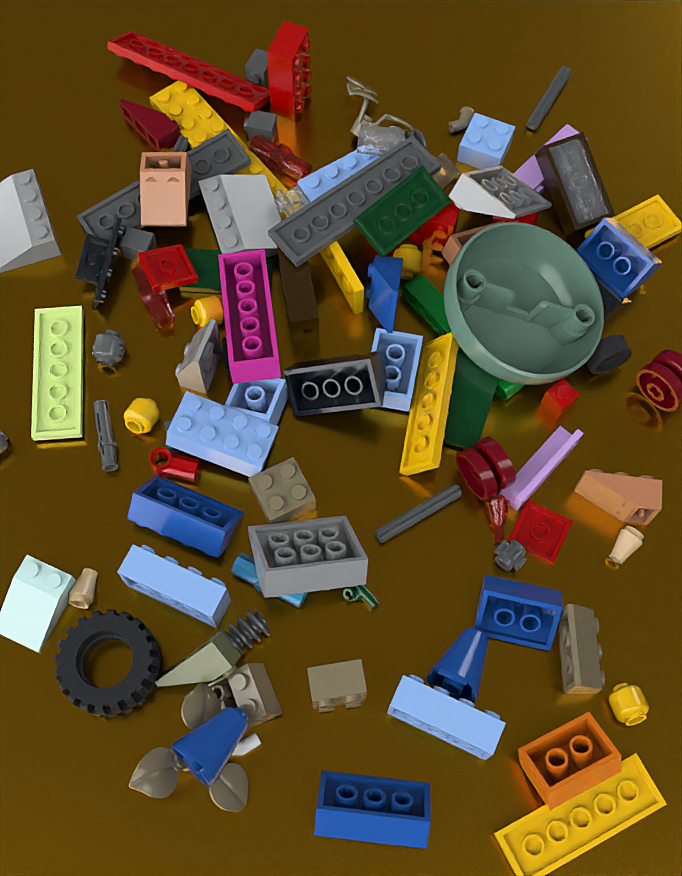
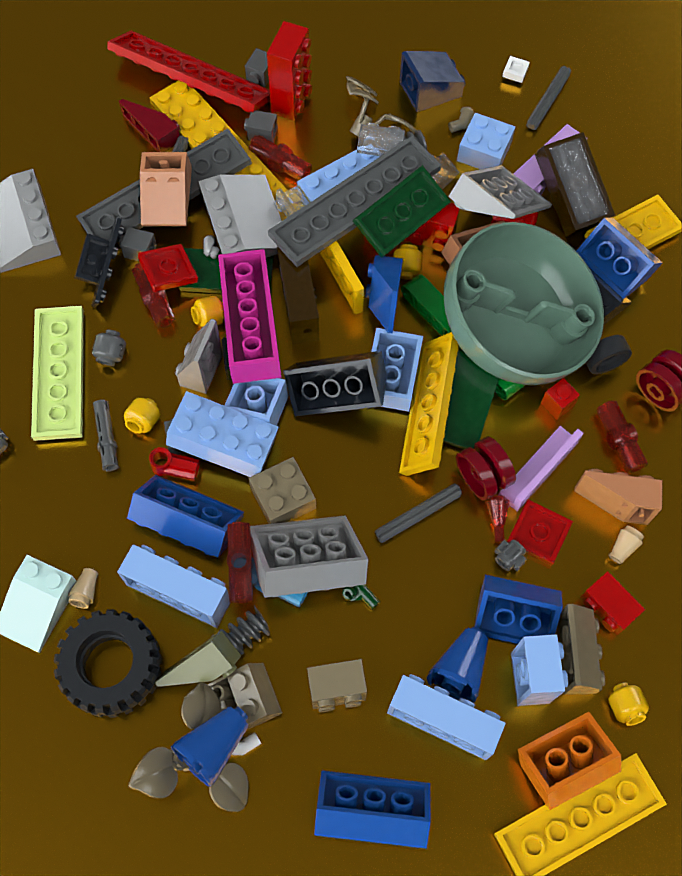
none -> light grey arm [203,235,220,259]
none -> clear red piece [227,522,253,604]
none -> slope [399,51,465,112]
none -> white plate [502,56,530,83]
none -> light blue brick [511,635,568,706]
none -> red brick [581,571,645,635]
none -> clear red piece [596,400,648,474]

